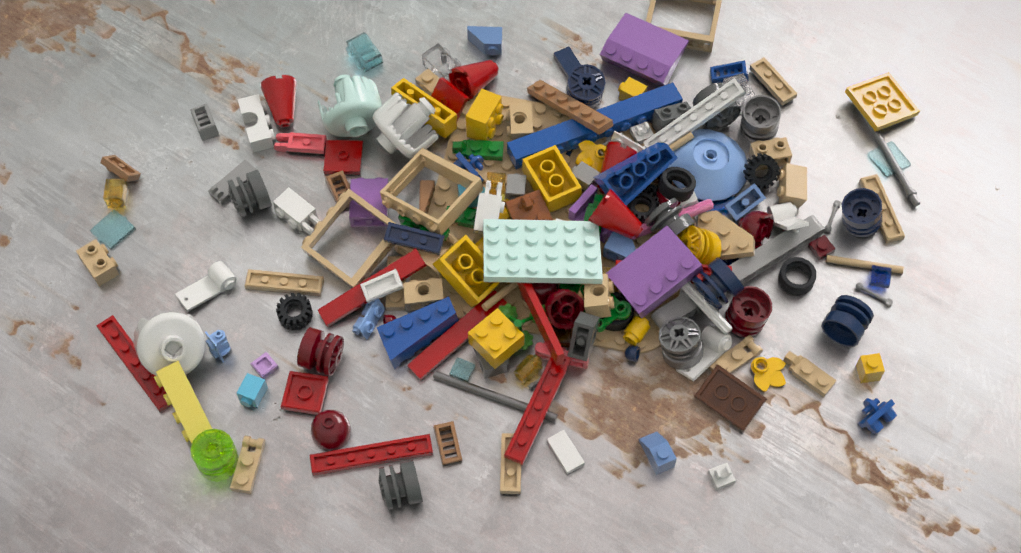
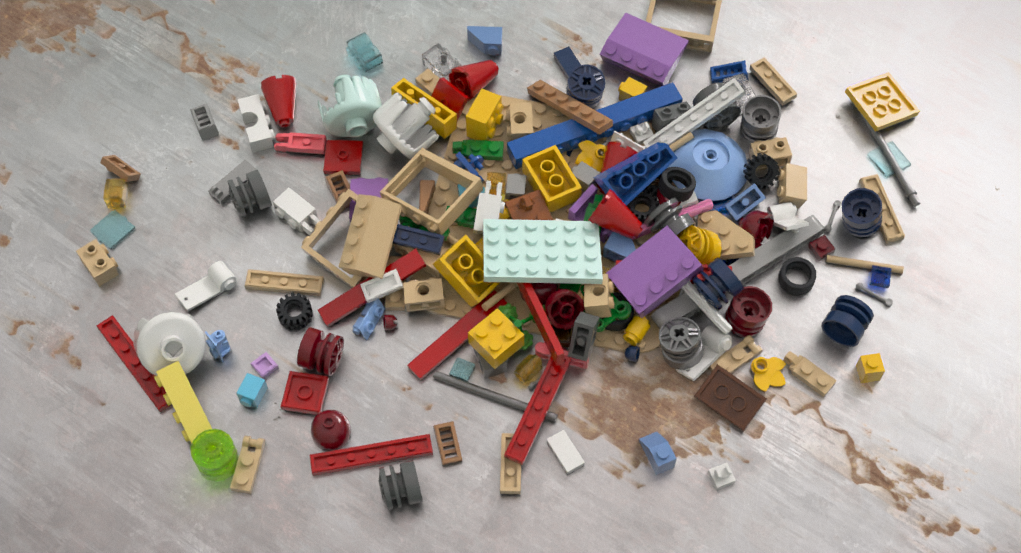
blue wedge [376,297,459,369] -> none
blue hips [858,398,897,434] -> none
none -> tan slope [338,194,402,279]

